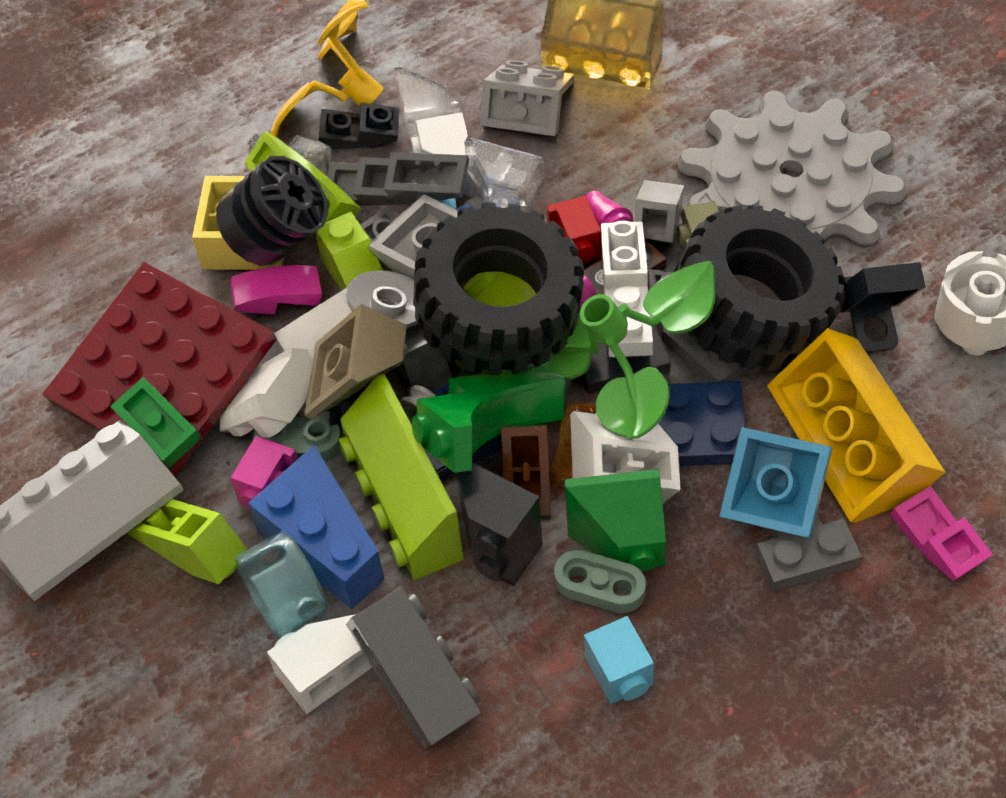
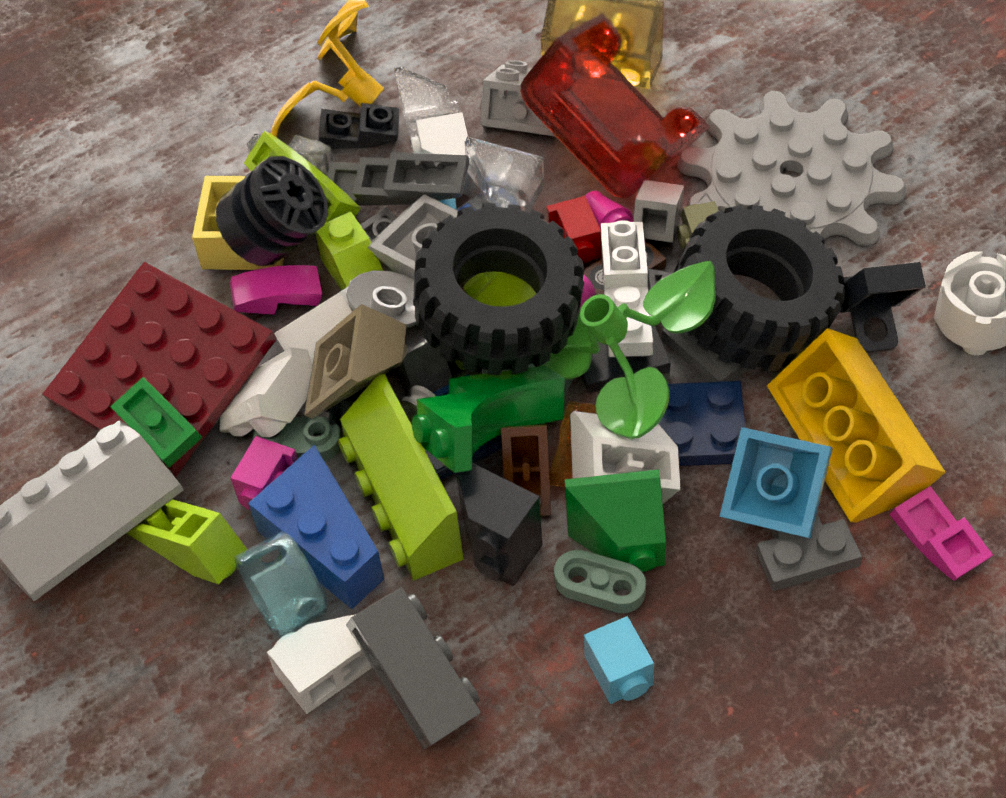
none -> clear red windscreen [520,13,710,199]

